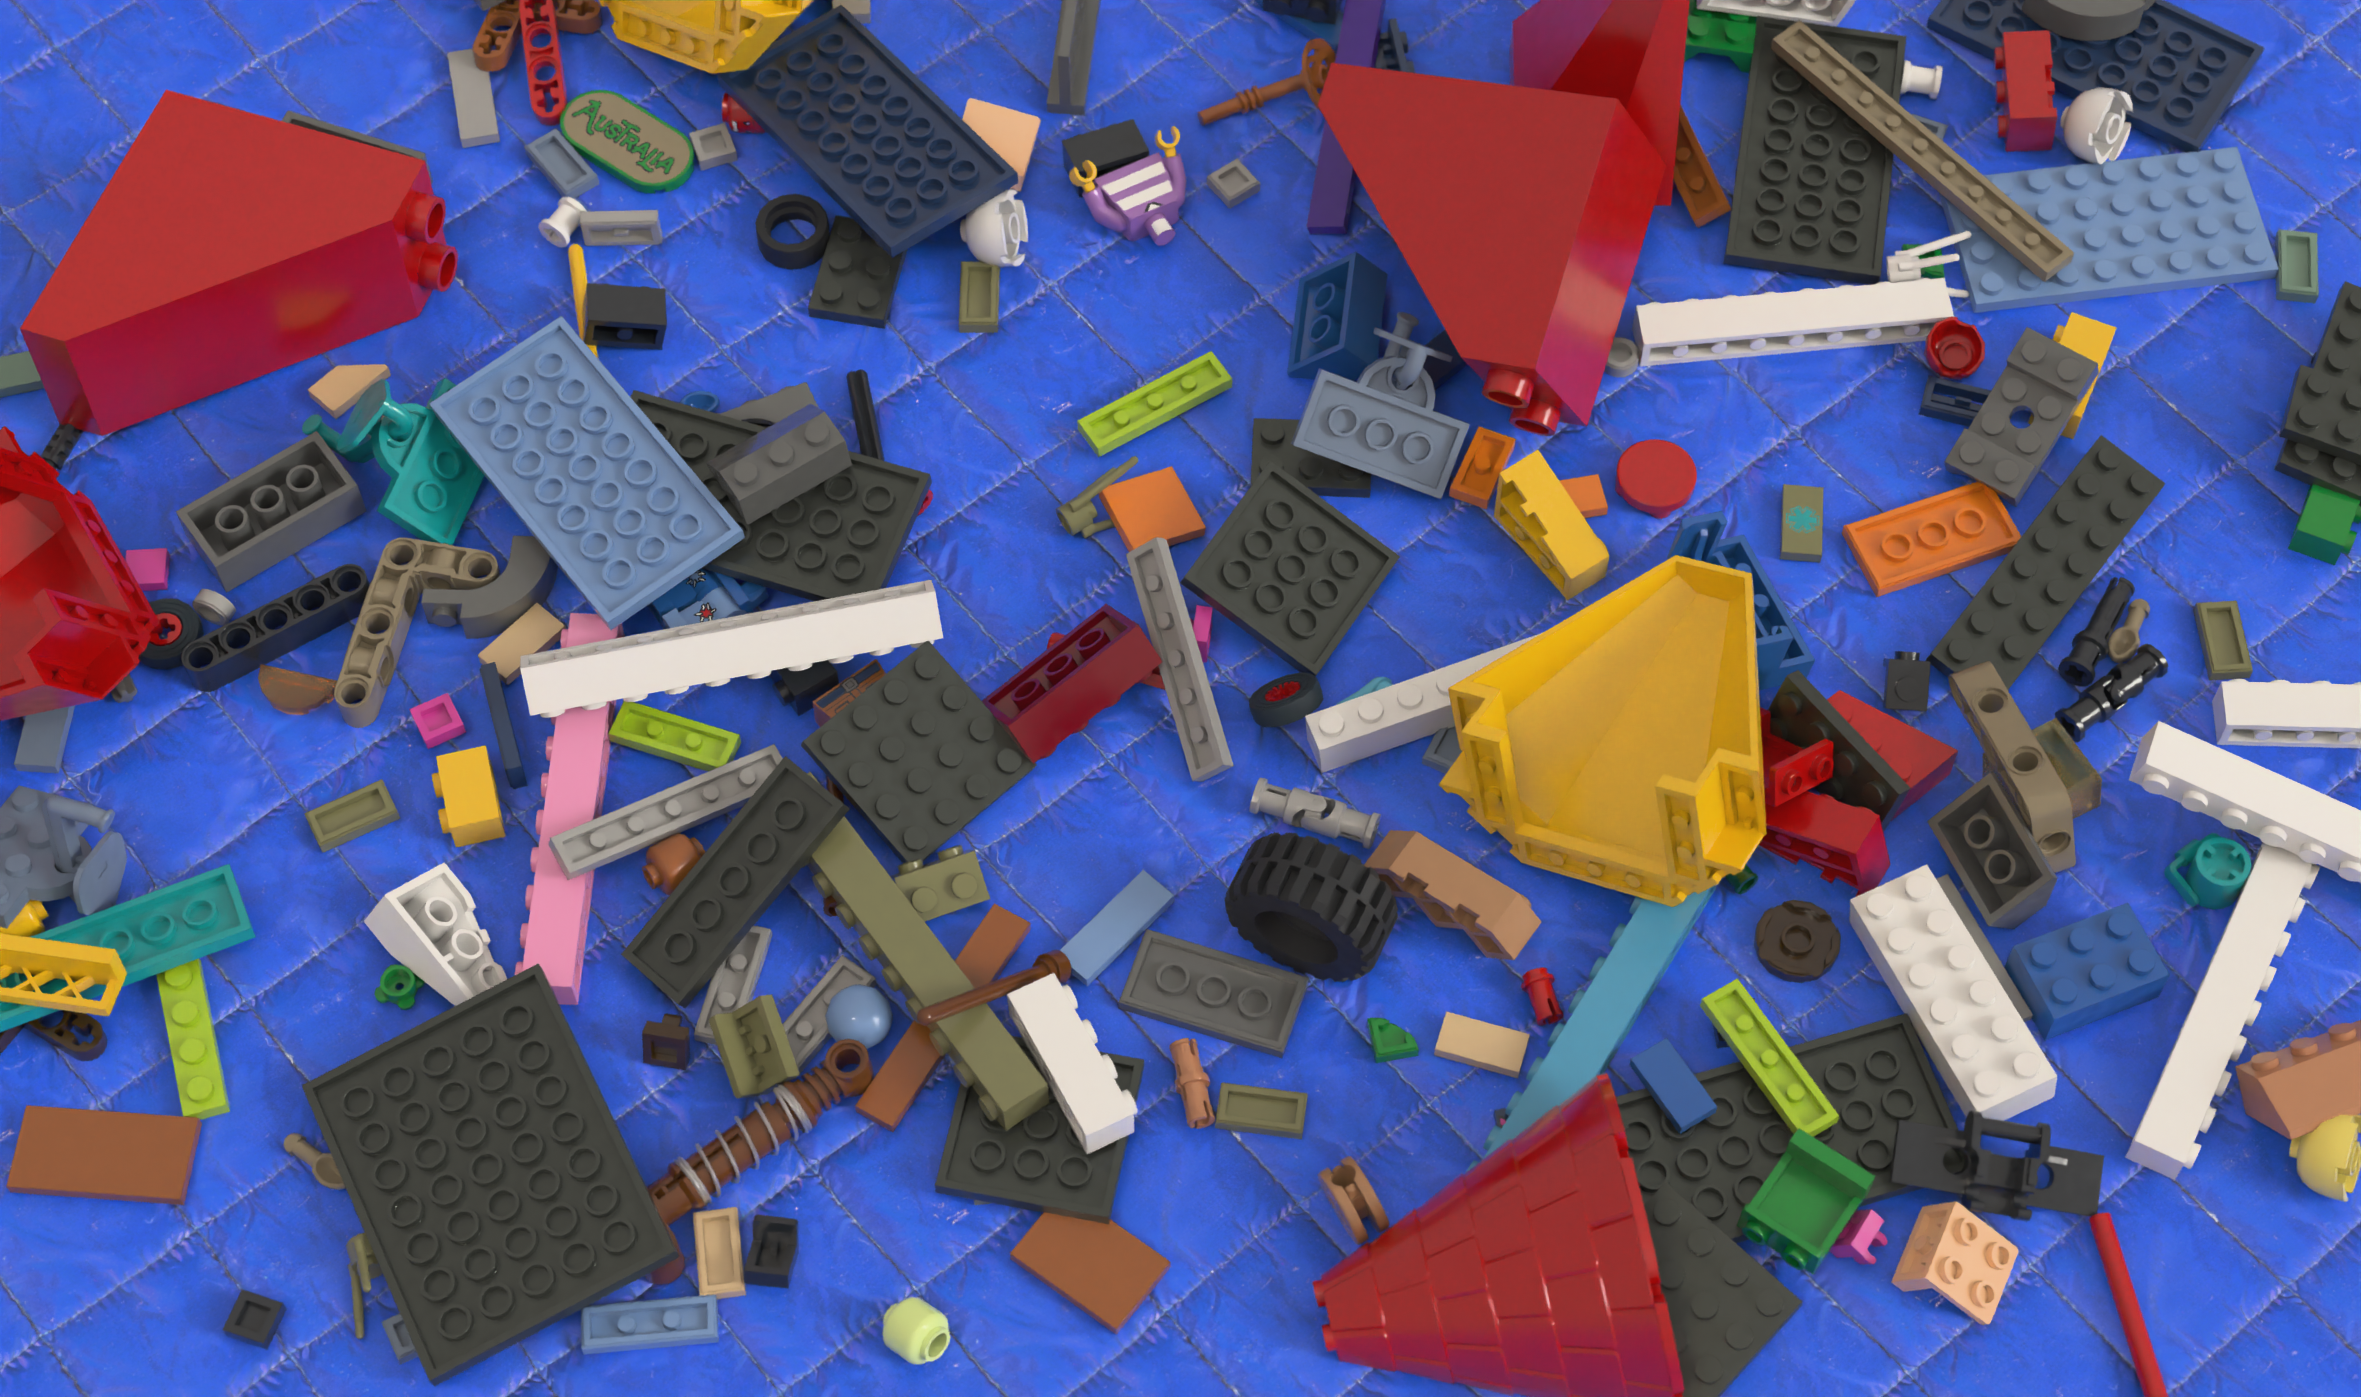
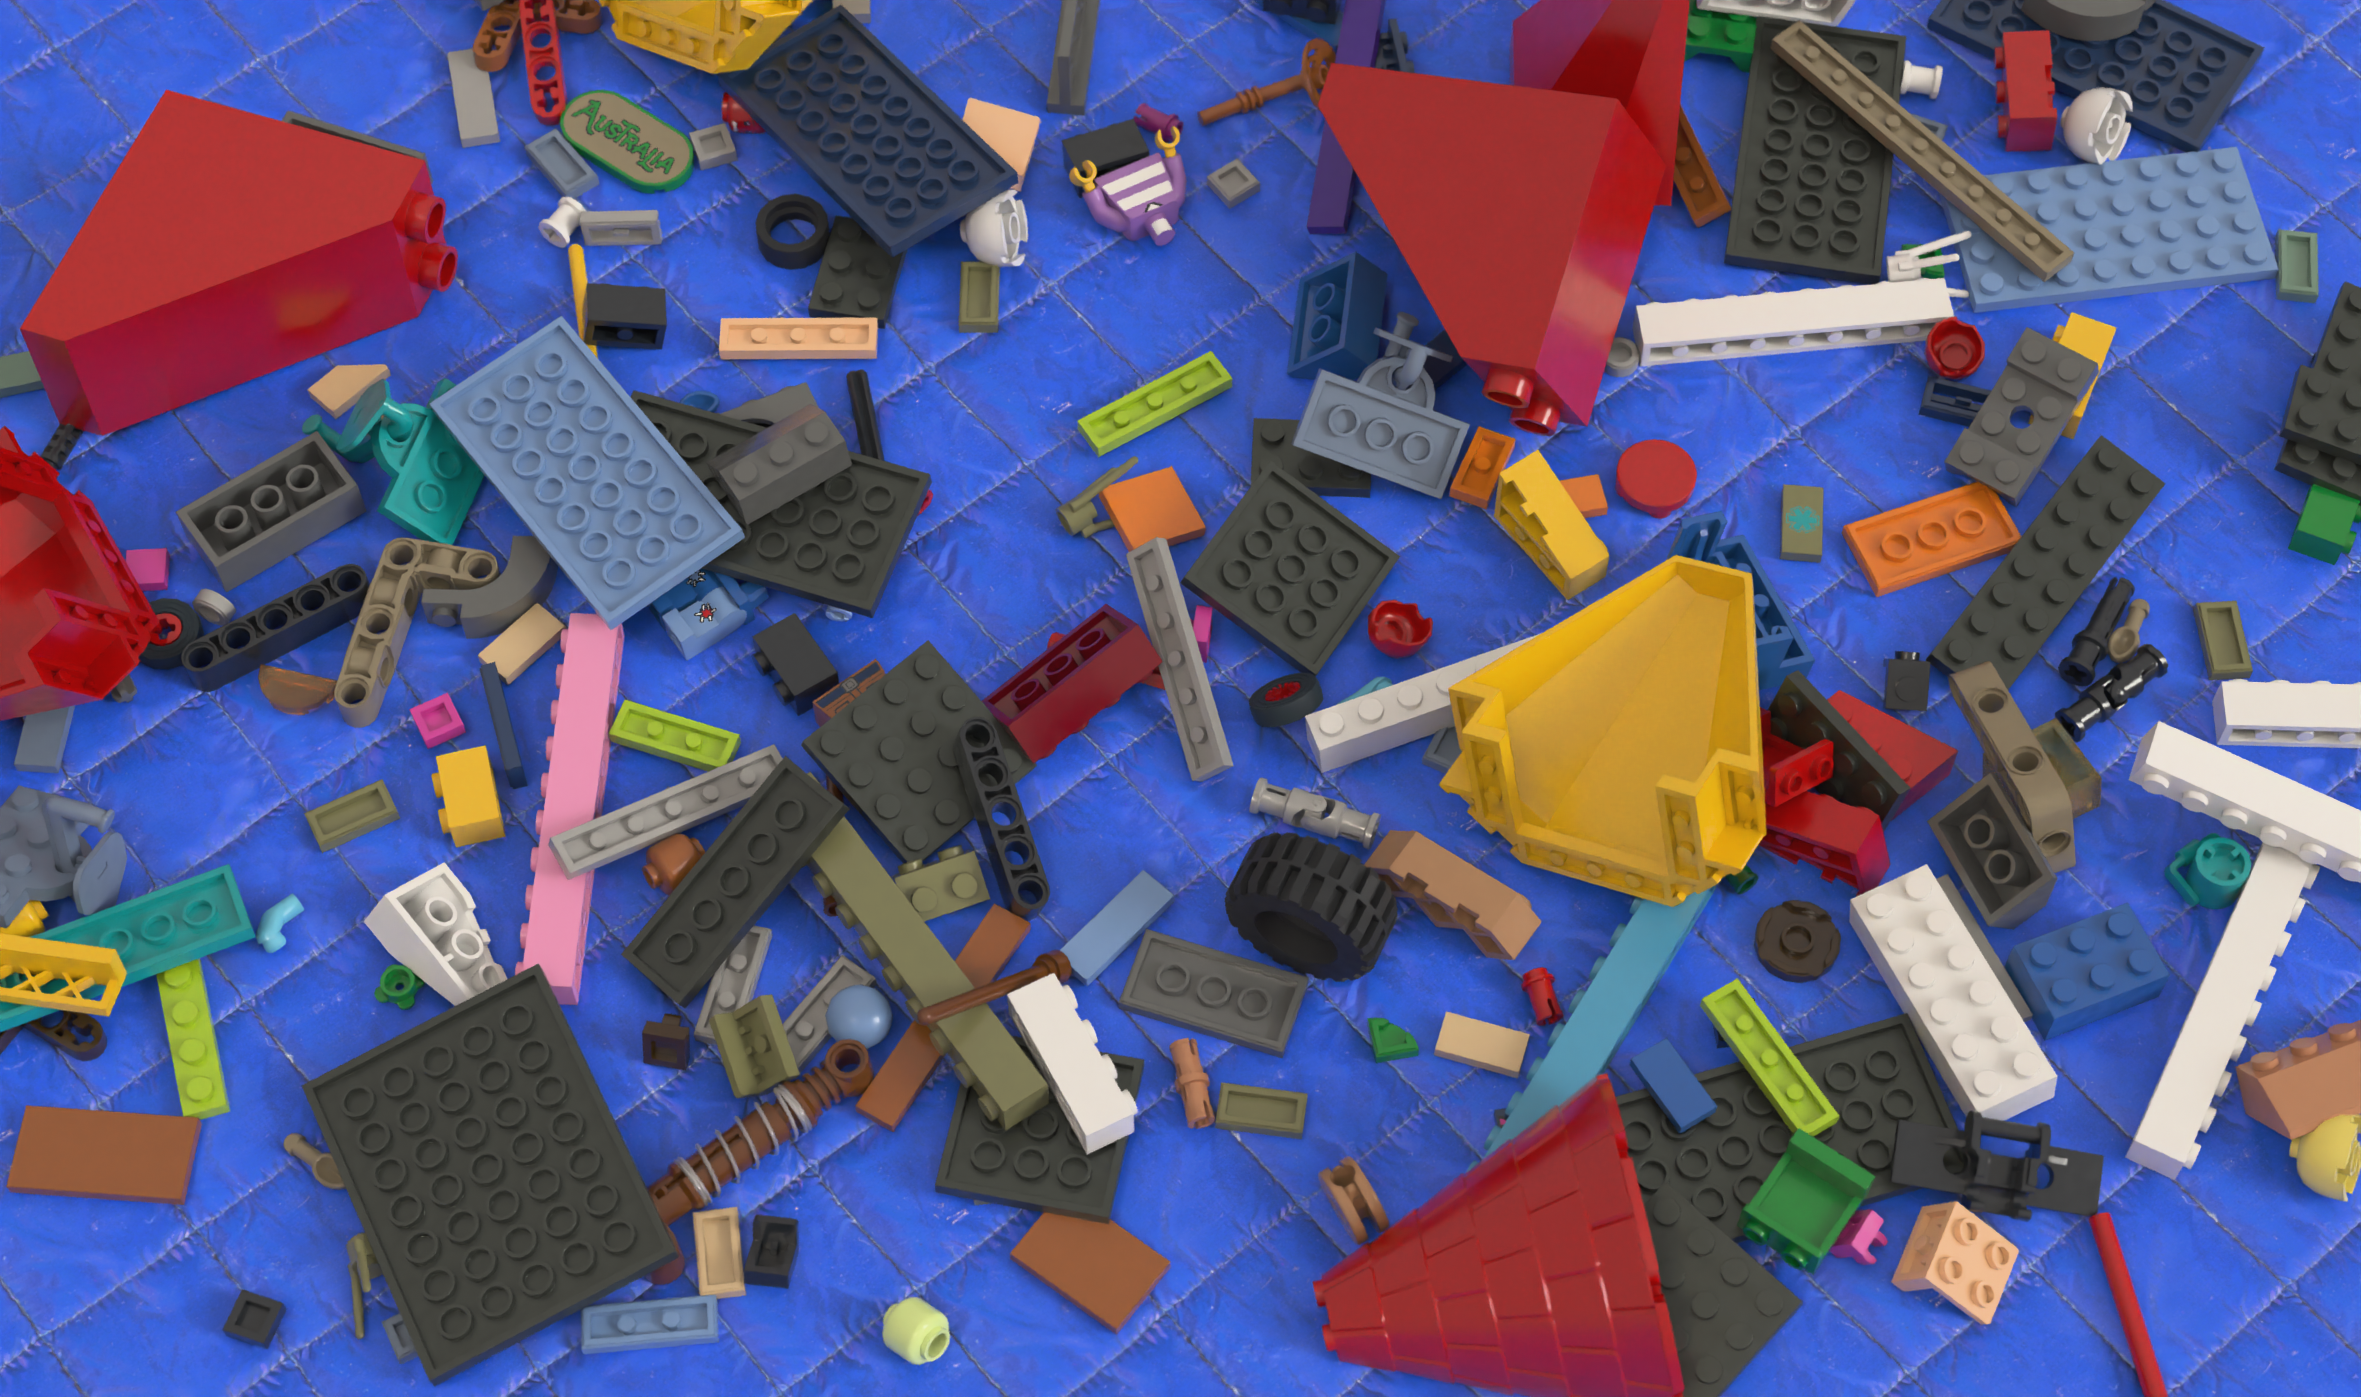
white brick [520,580,943,718] -> none
none -> medium azure arm [255,893,304,953]
none -> light nougat plate [719,318,878,359]
none -> black beam [953,717,1050,921]
none -> magenta pin [1133,103,1184,143]
none -> red hair [1368,600,1433,659]

